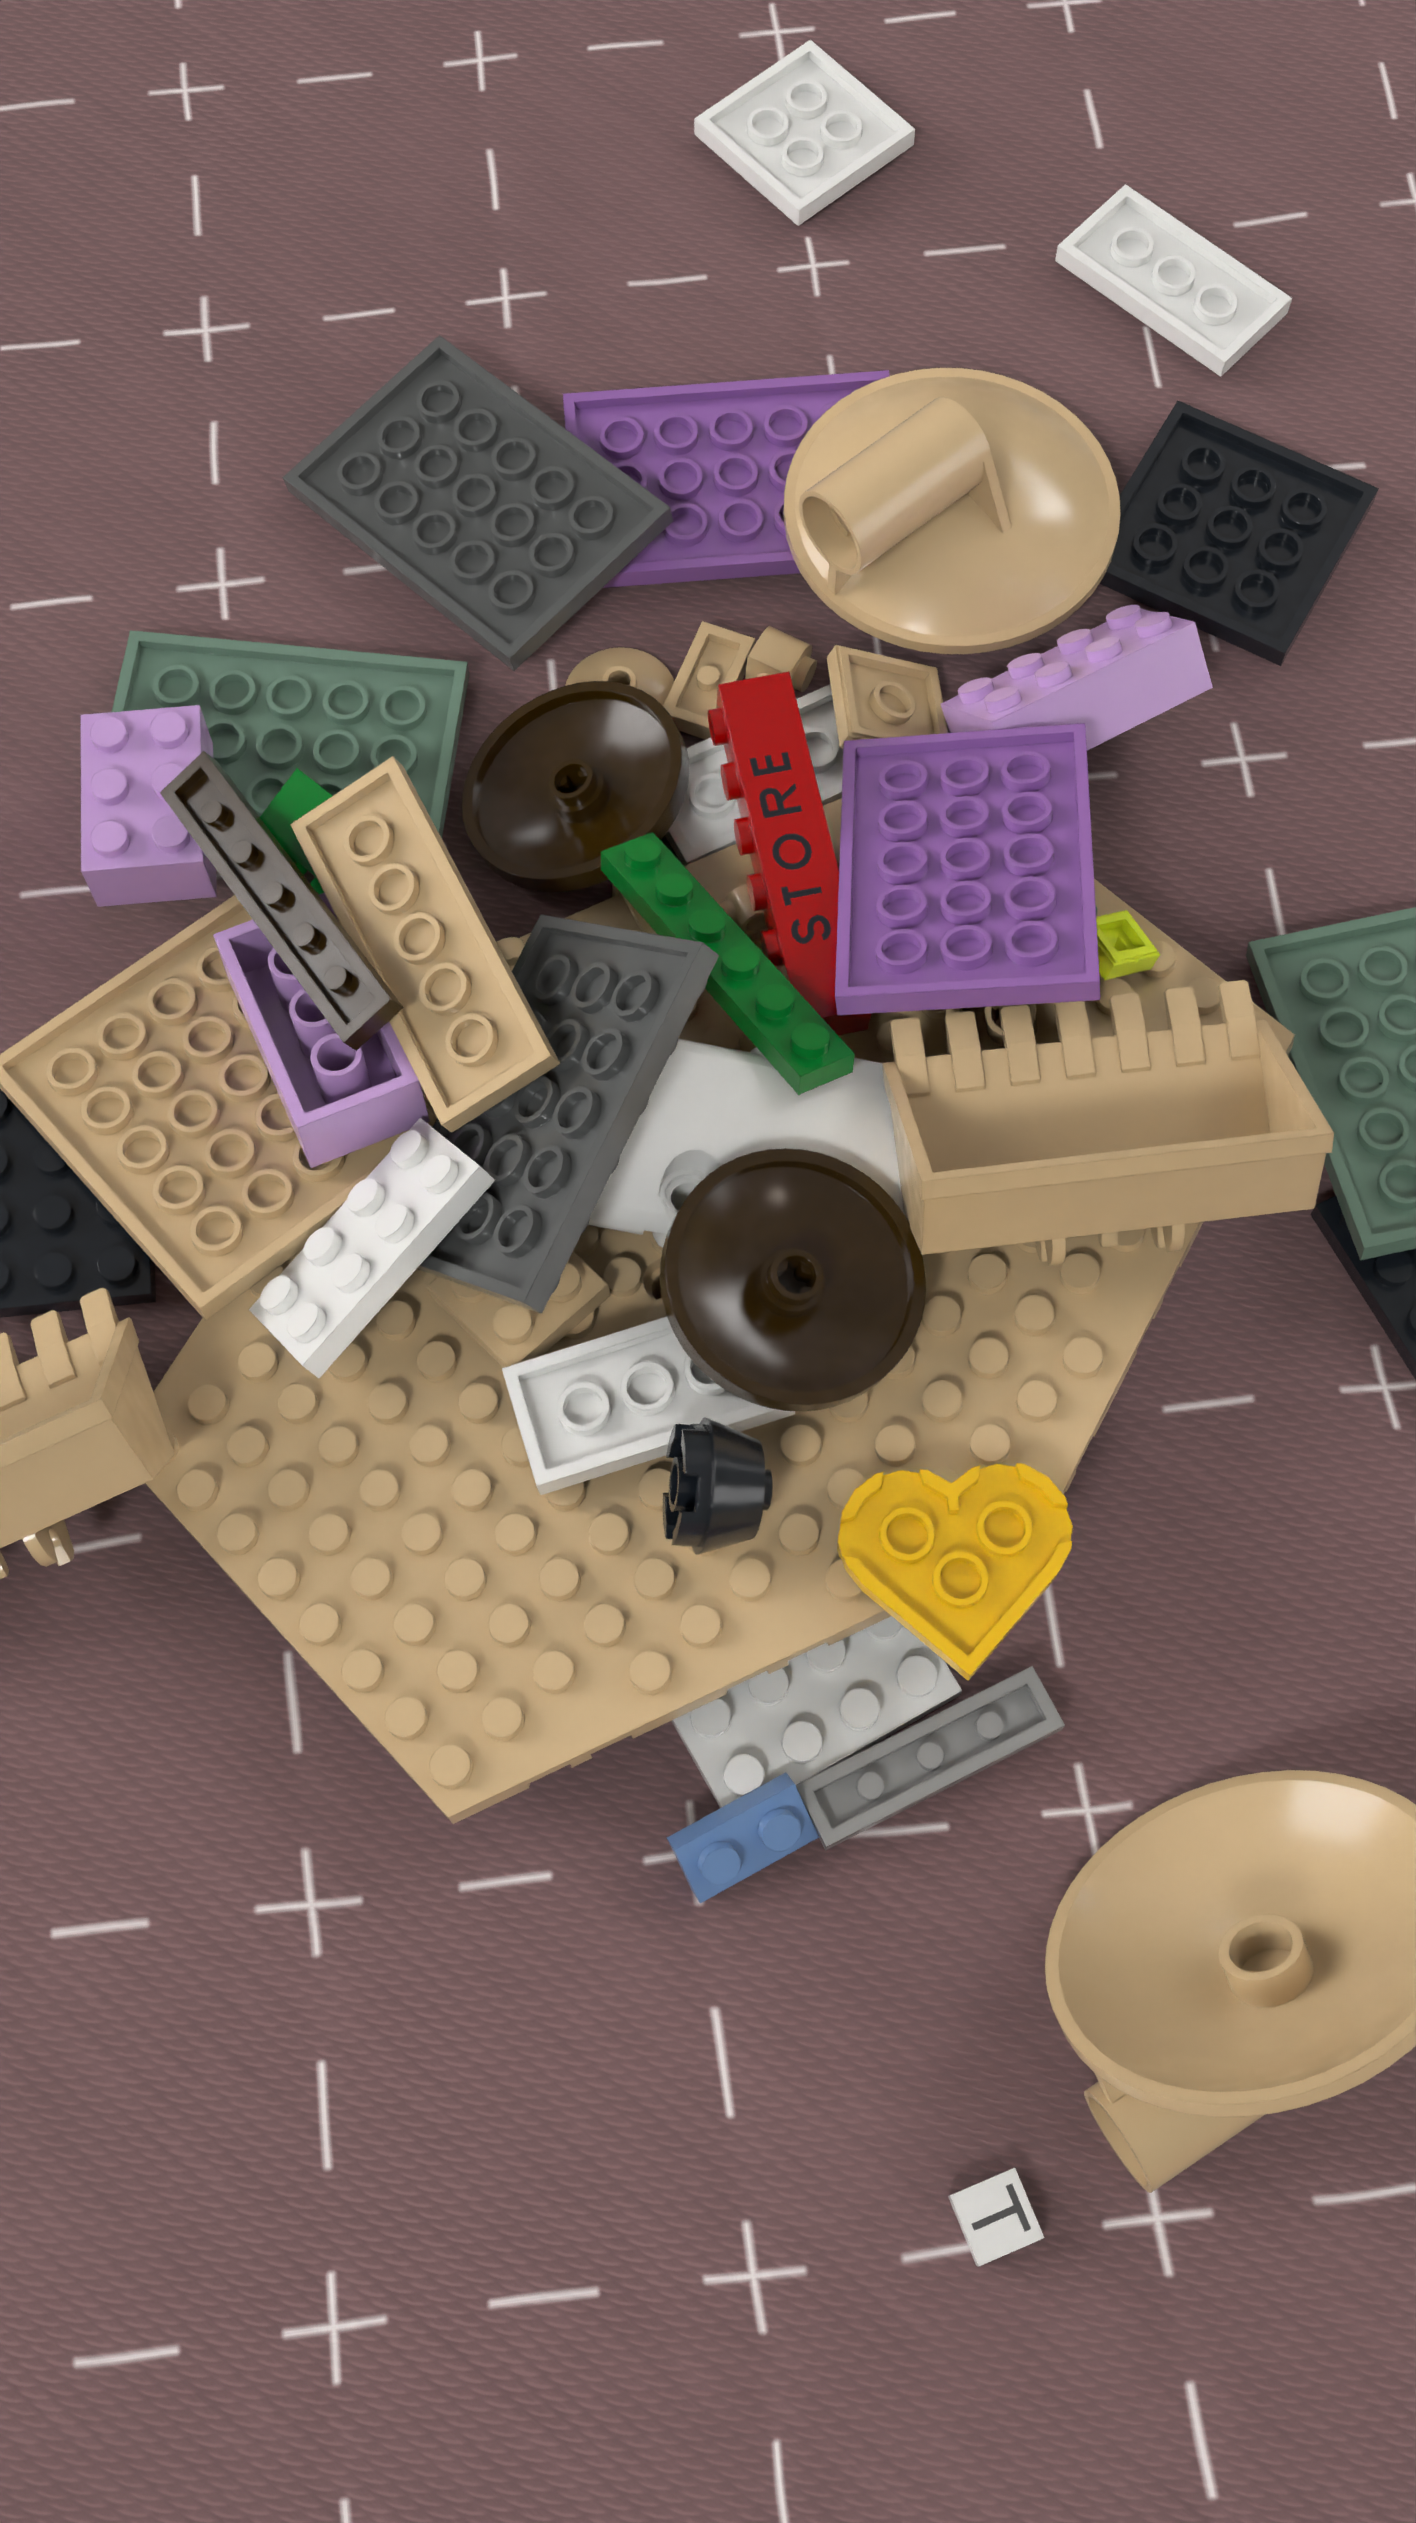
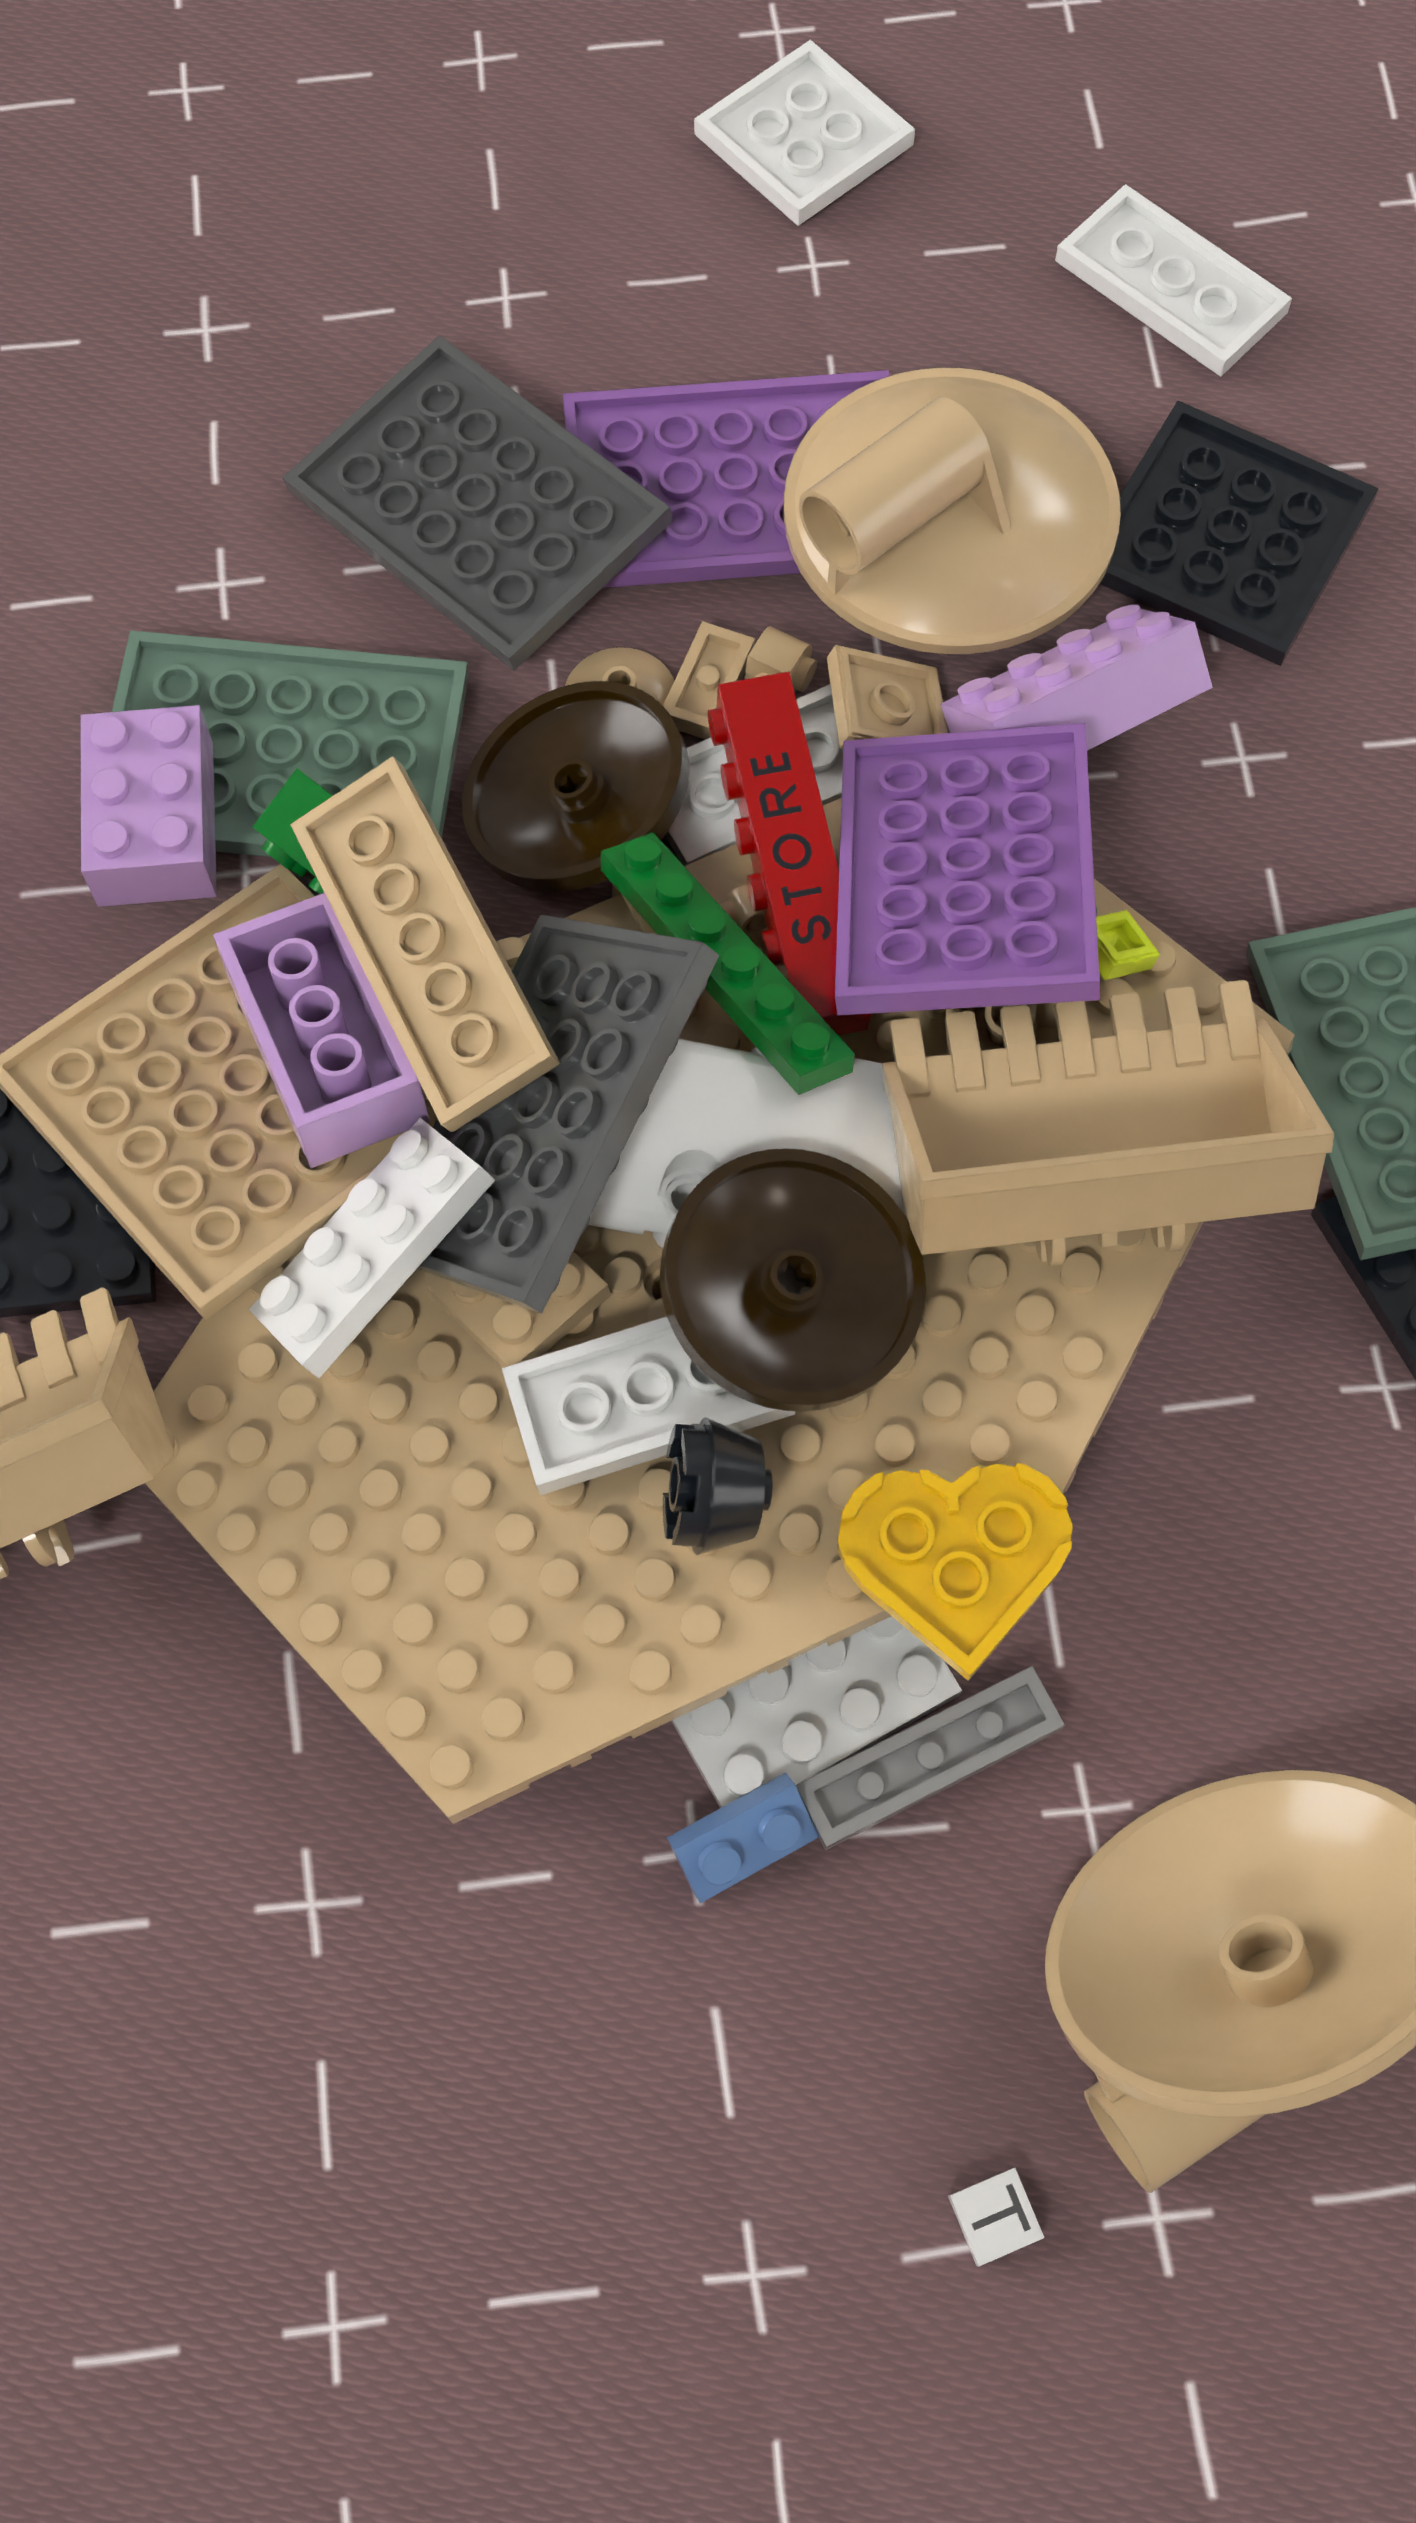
plate [160,751,404,1051] -> none

